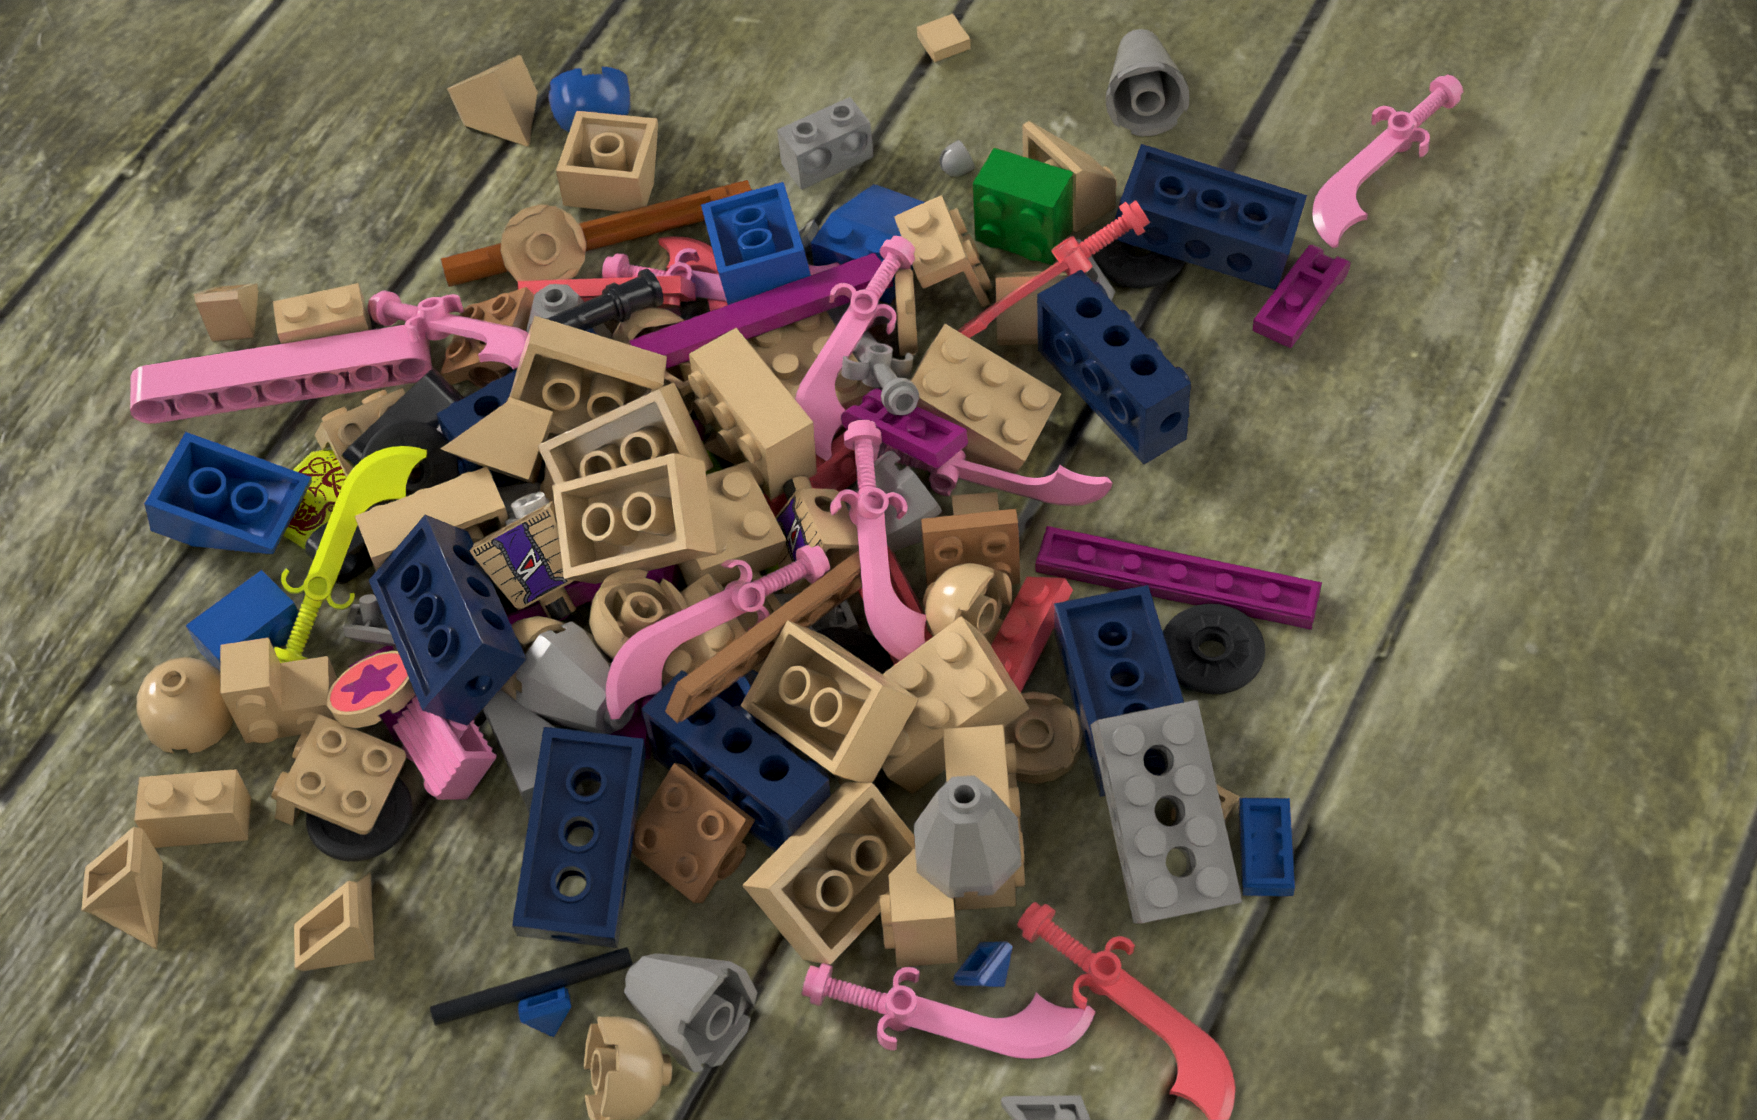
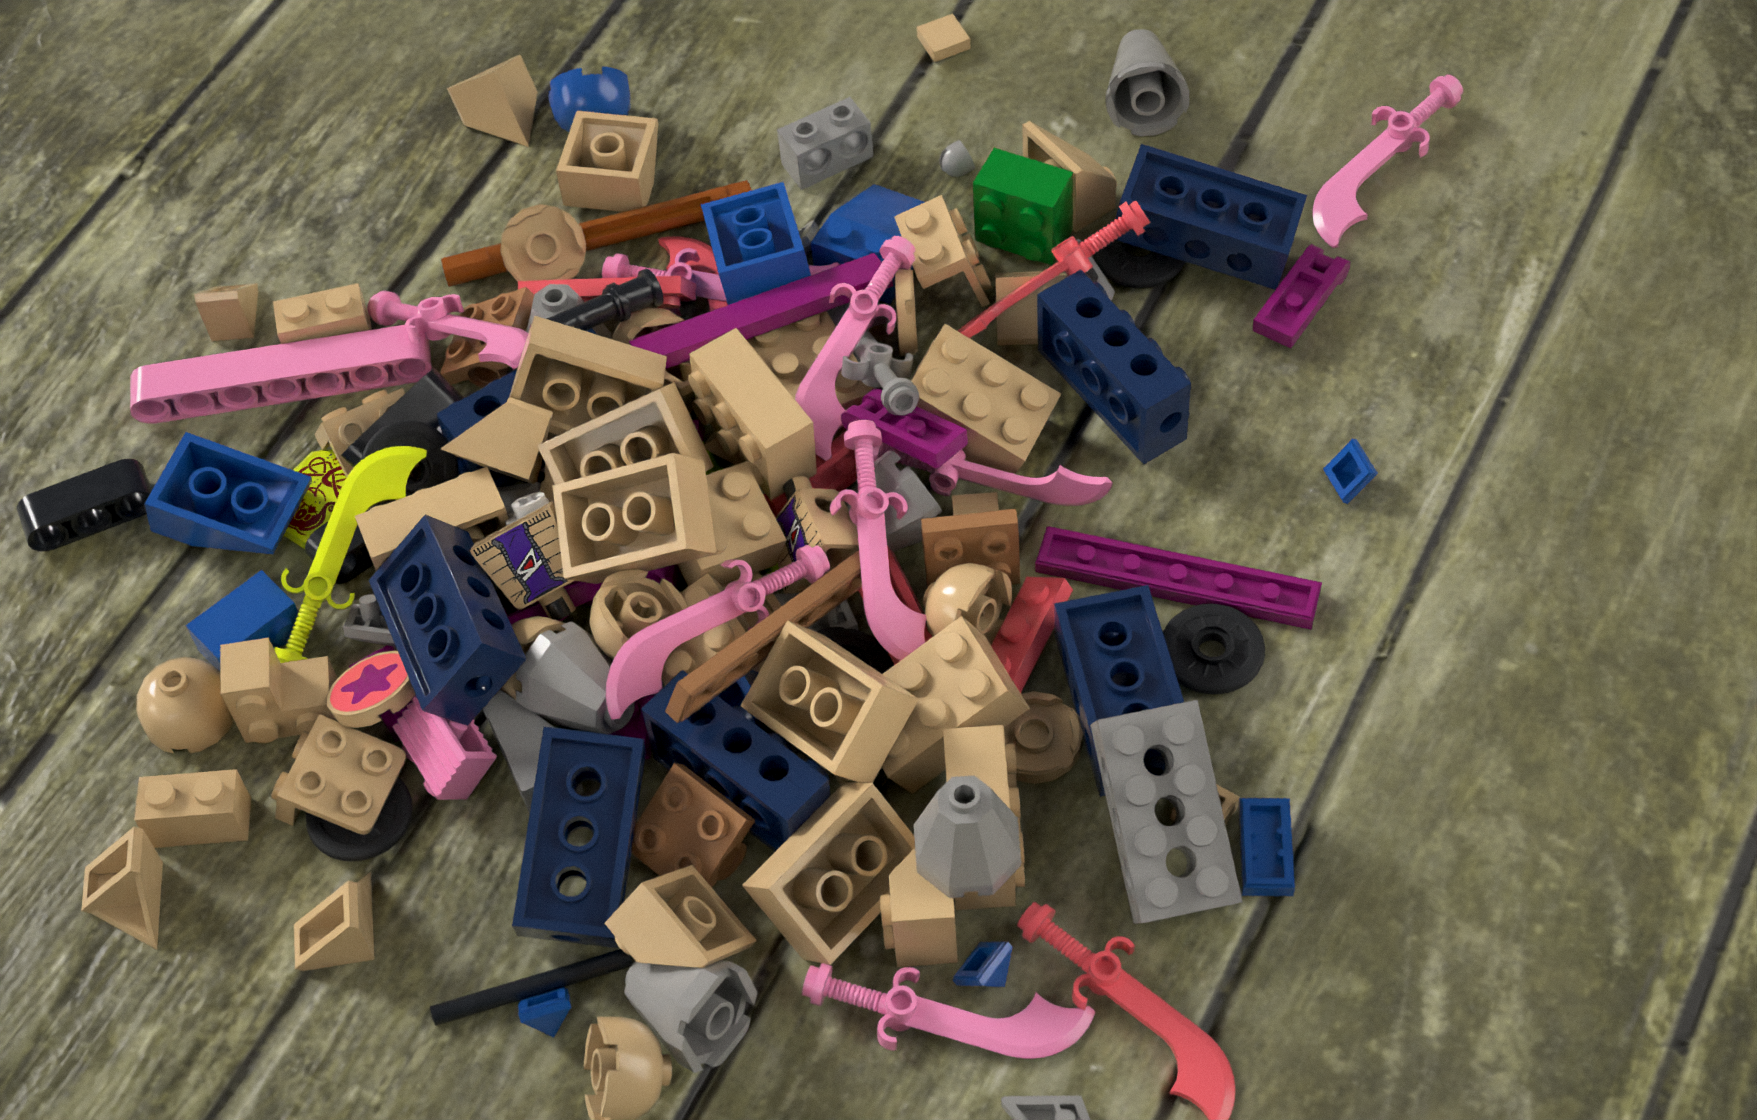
none -> black beam [17,459,152,552]
none -> tan slope [604,865,757,968]
none -> blue slope [1323,439,1378,504]

